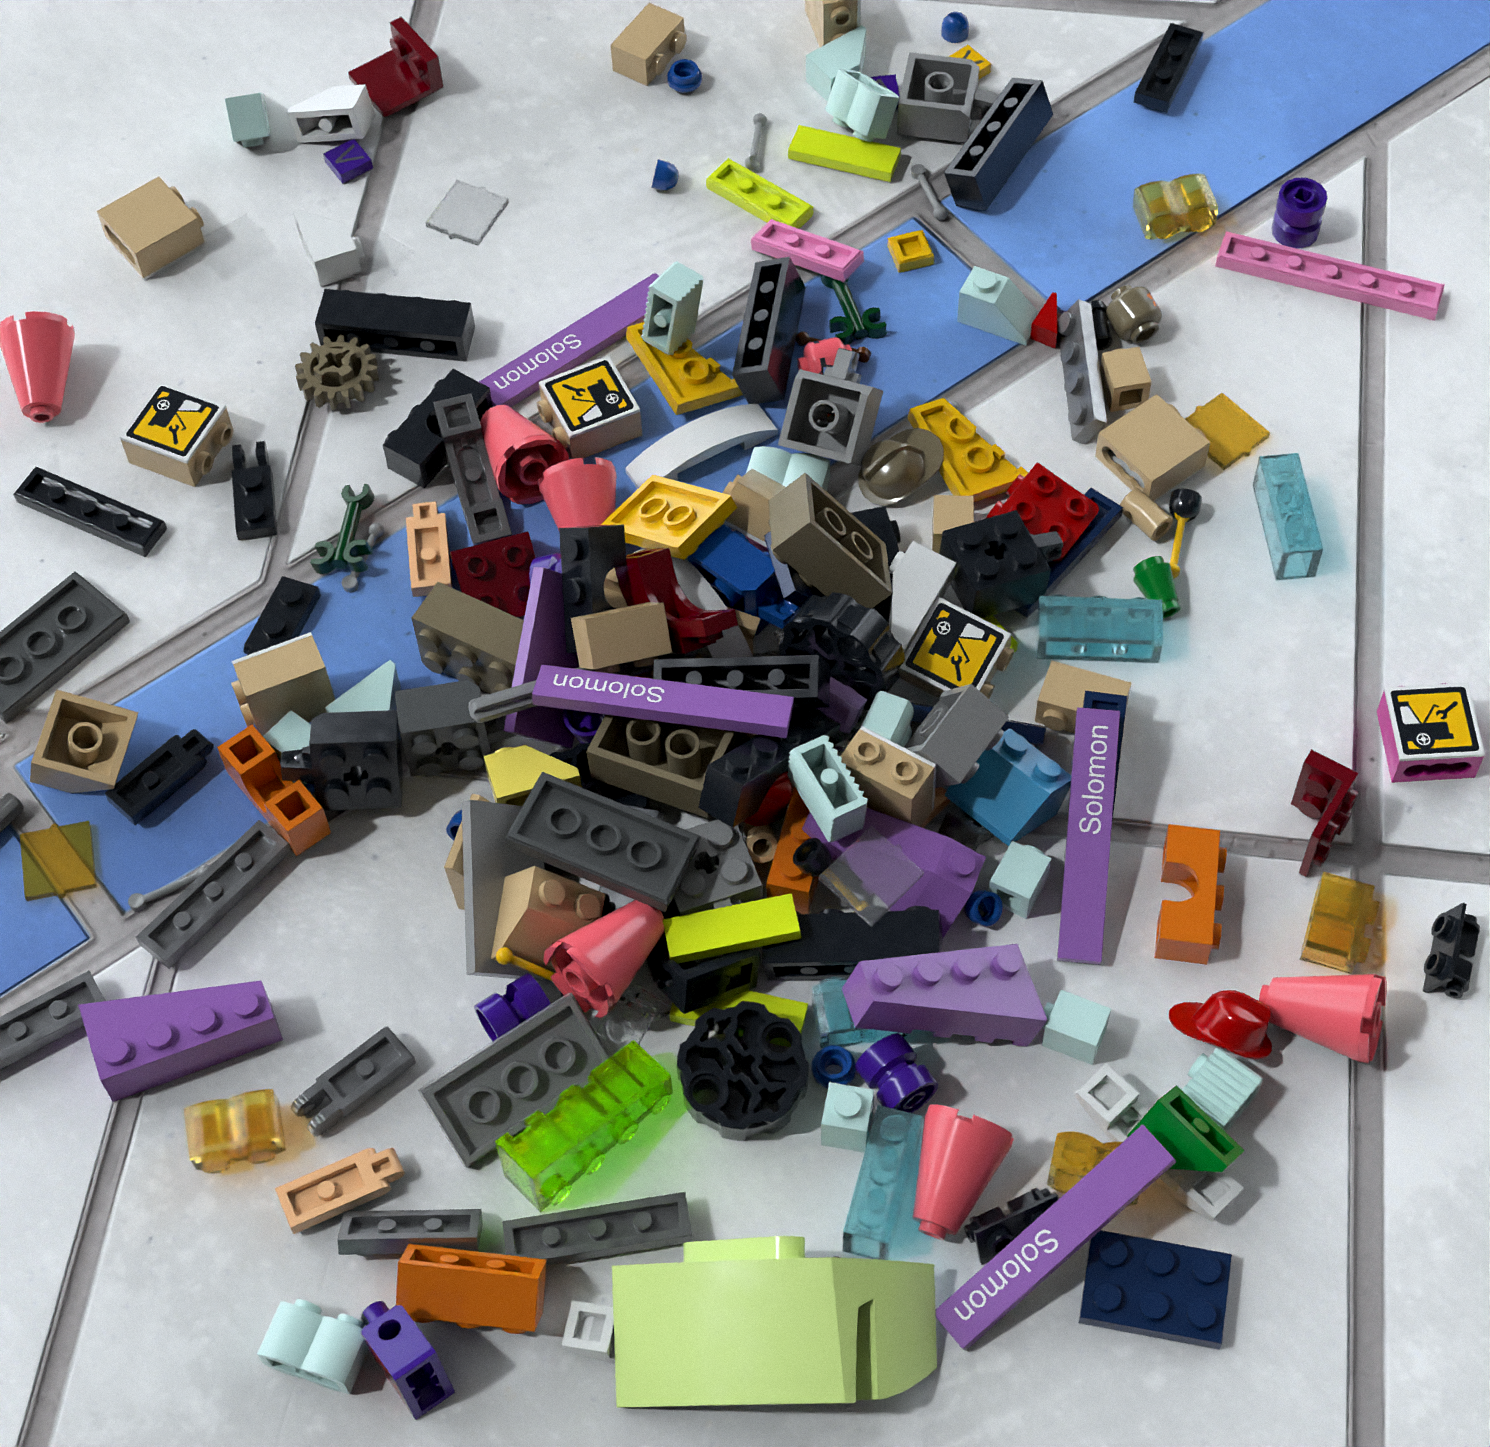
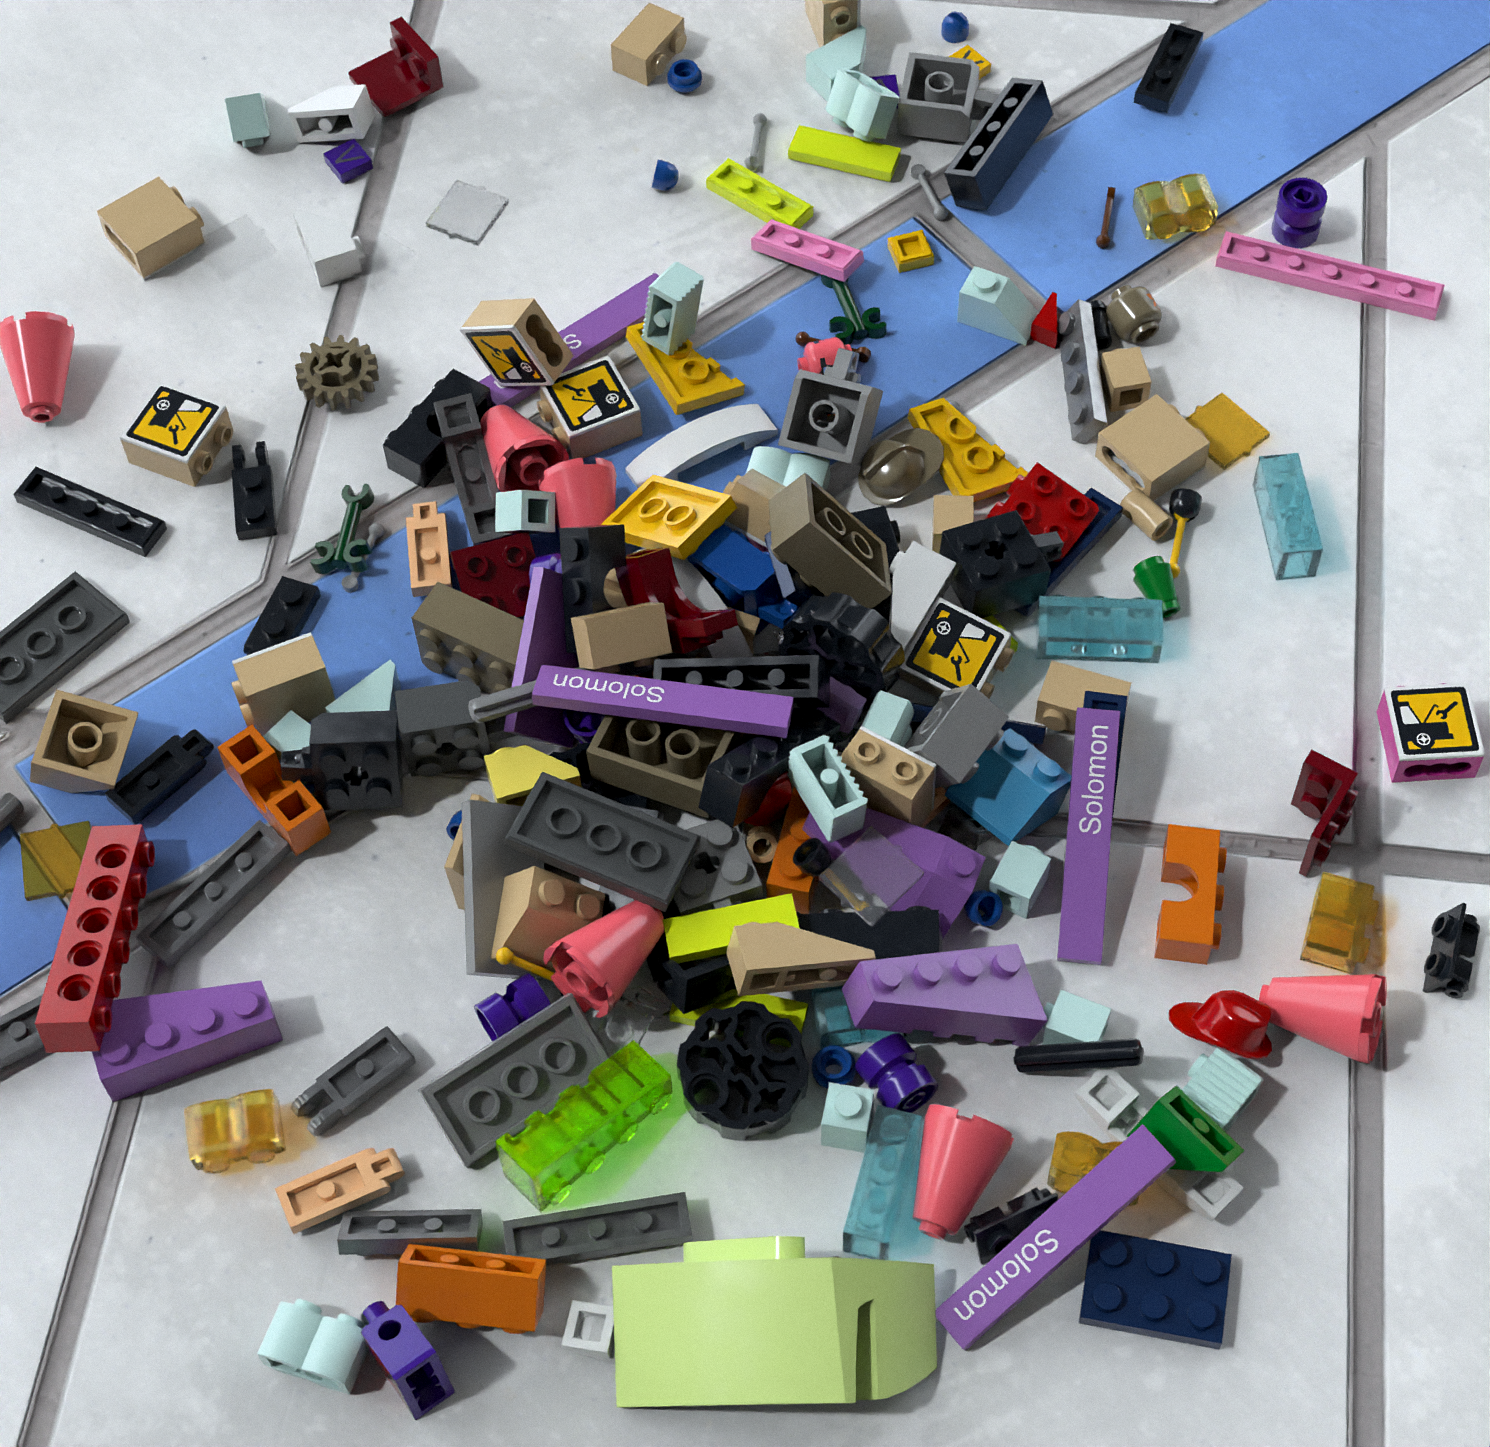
black brick [315,289,475,362] -> none
black brick [732,257,806,404] -> none
none -> red brick [35,824,155,1053]
none -> piece [459,298,574,386]
none -> light aqua brick [495,490,555,535]
none -> tan slope [726,922,876,996]
none -> black axle [1013,1038,1144,1073]
none -> reddish brown hinge [1096,187,1116,249]

